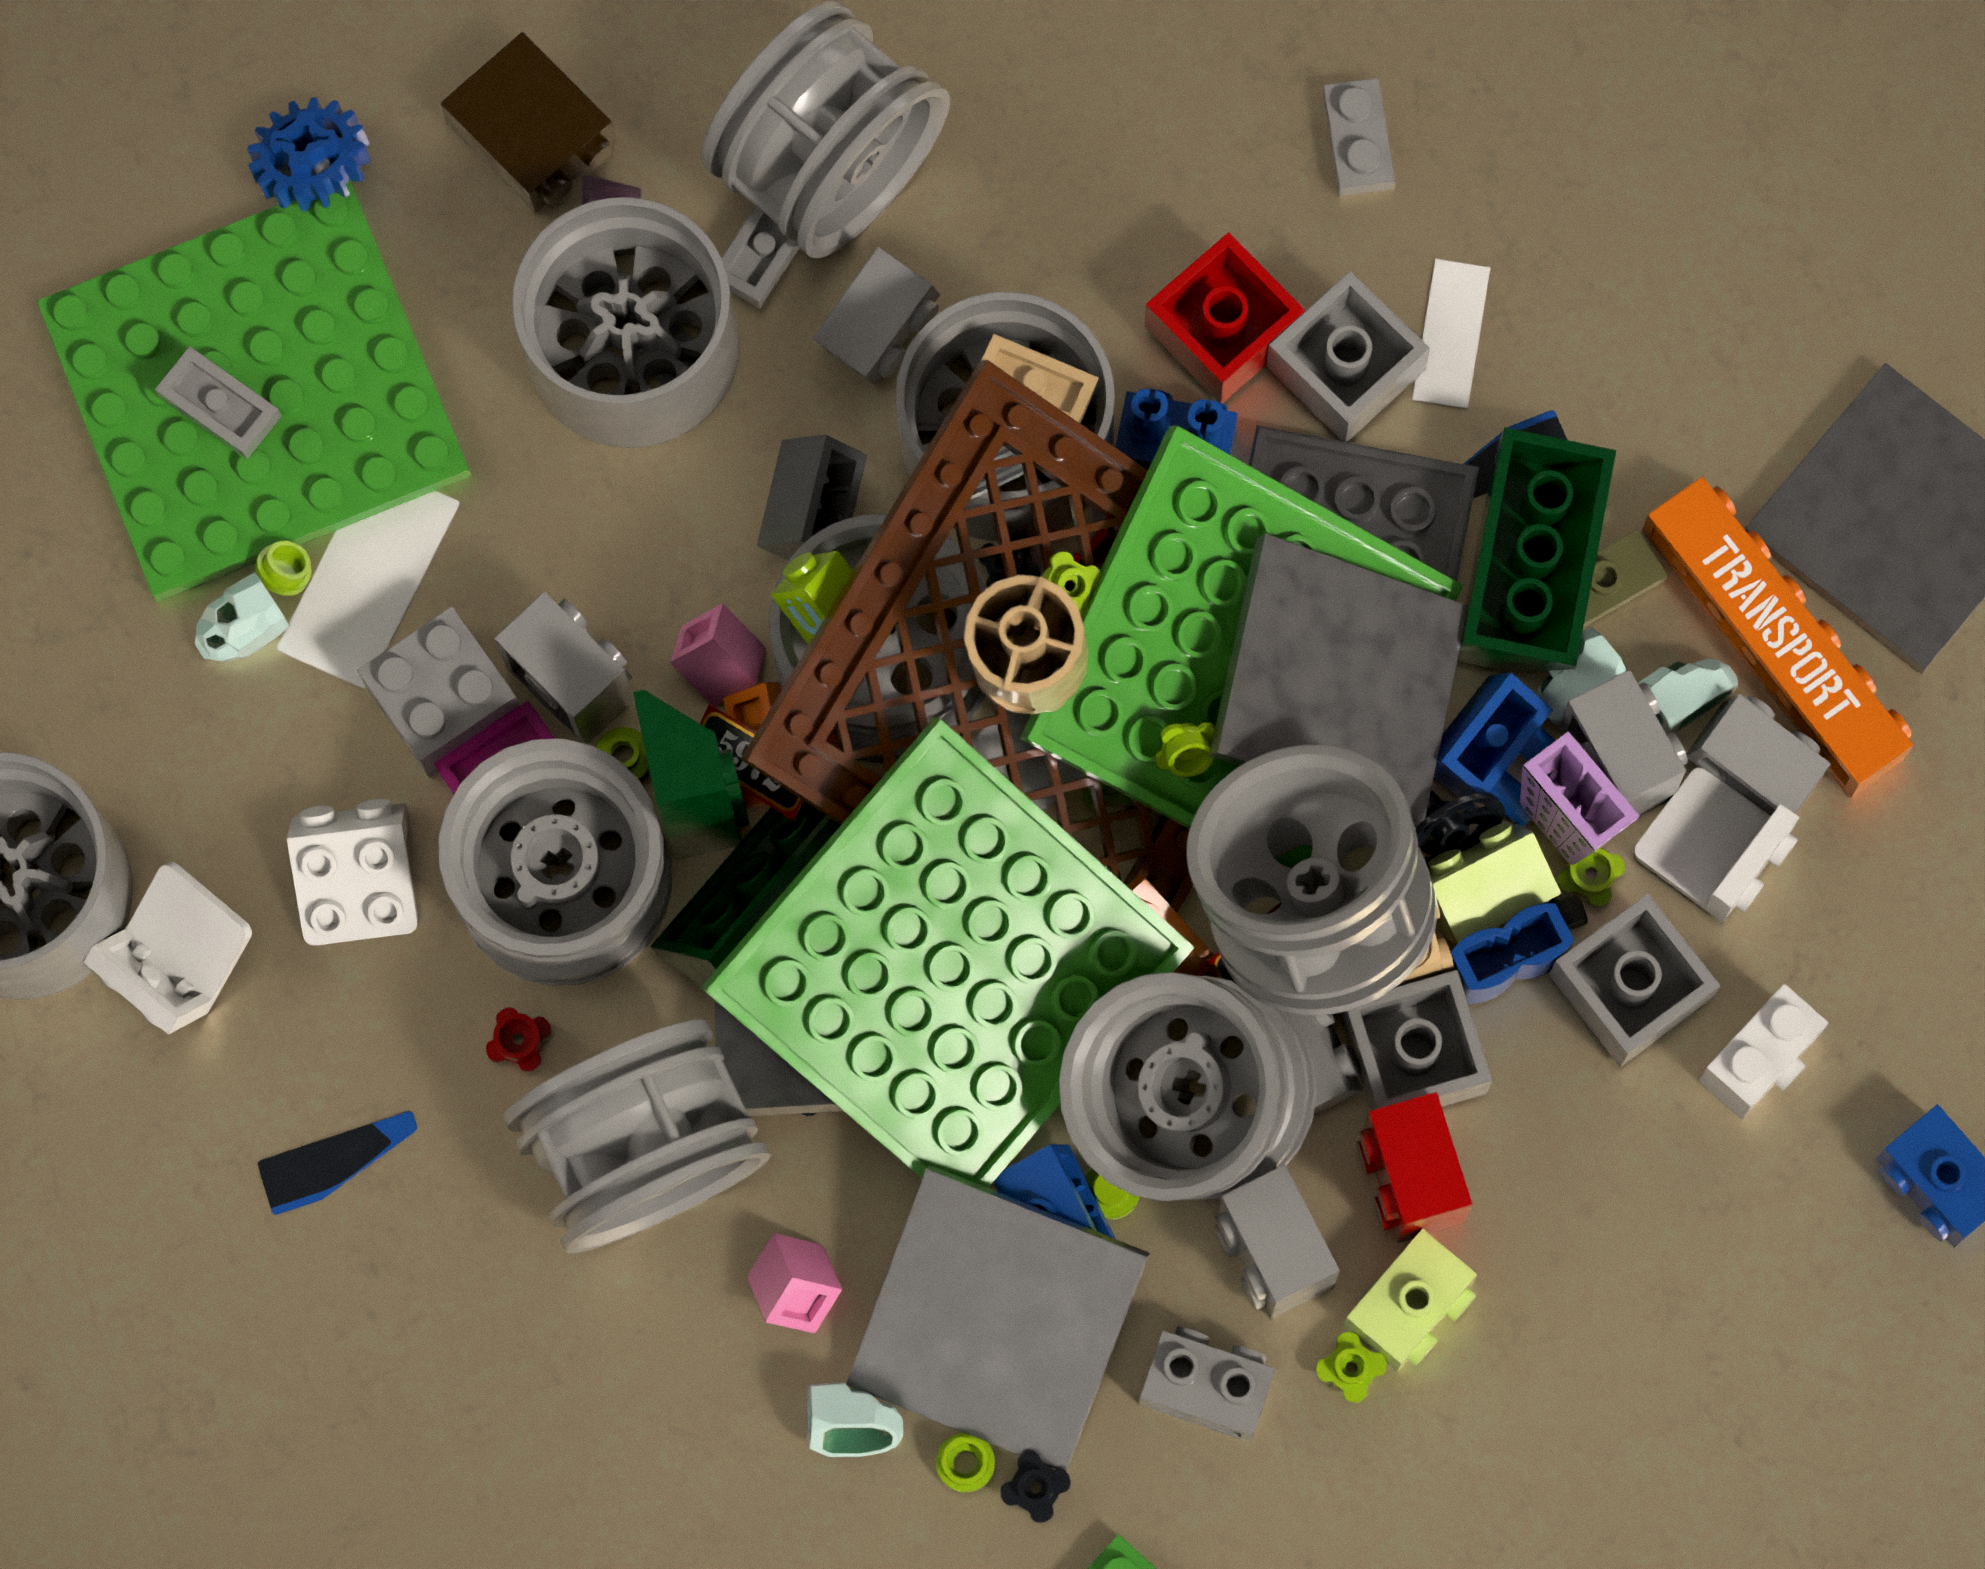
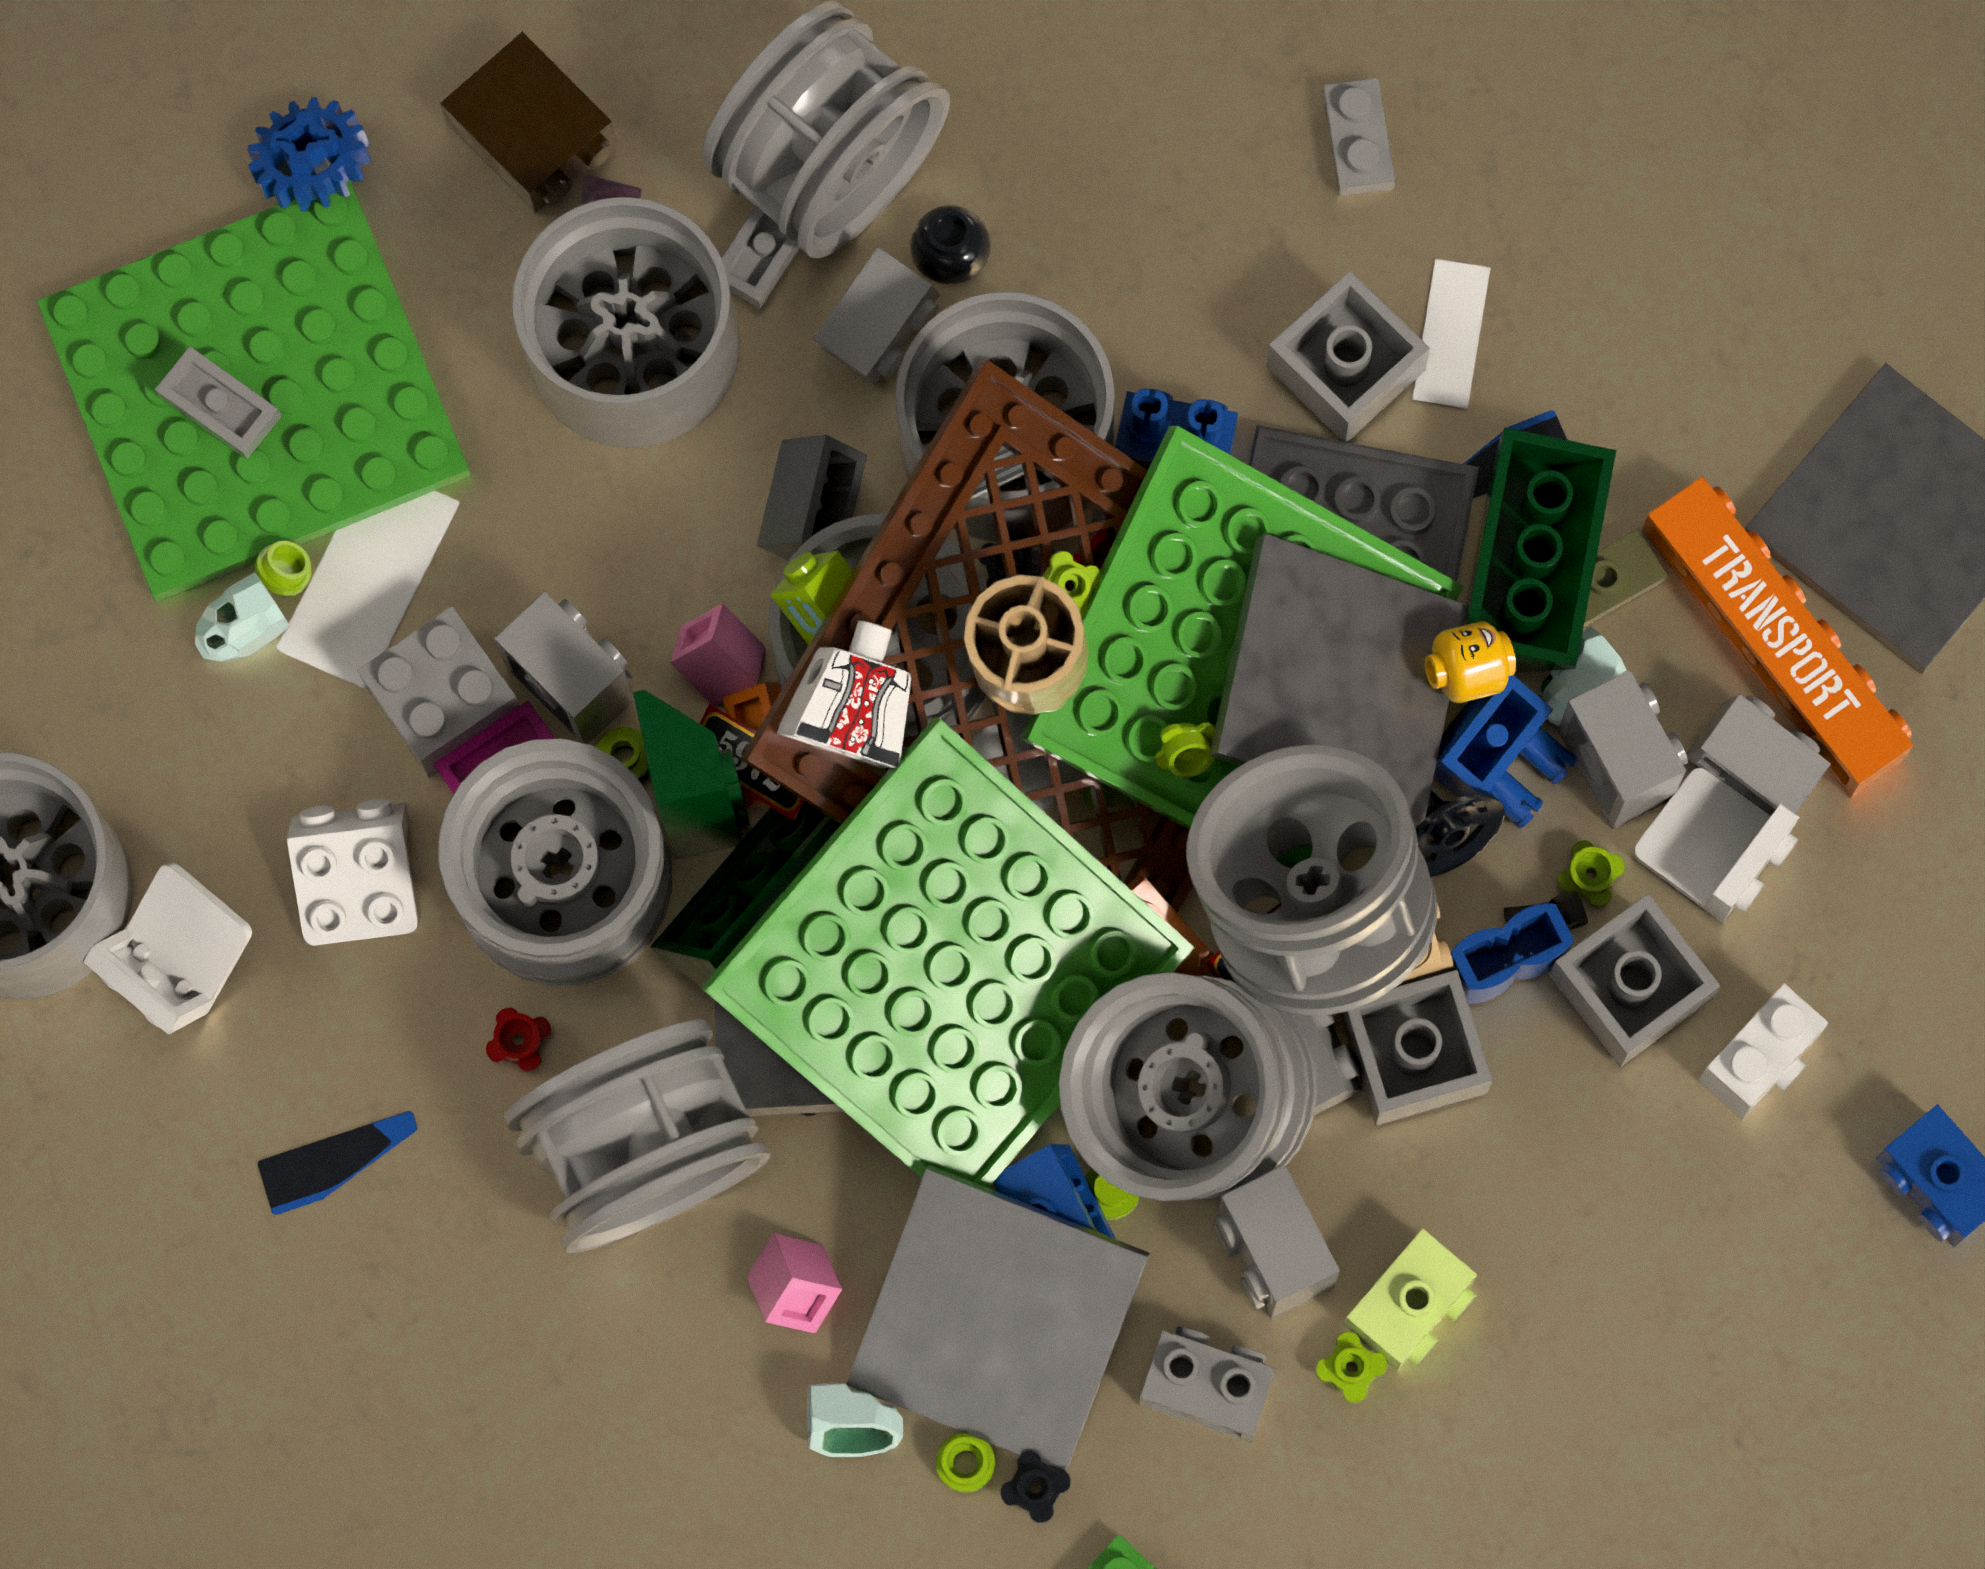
tan plate [981,334,1099,424] -> none
red brick [1145,232,1306,403] -> none
red brick [1356,1092,1473,1243] -> none
yellowish green brick [1428,823,1561,945] -> none
lavender torso [1520,731,1640,865] -> none
light aqua rock [1638,658,1738,734] -> none
none -> torso [777,621,911,768]
none -> black piece [910,205,991,284]
none -> yellow head [1425,621,1516,703]

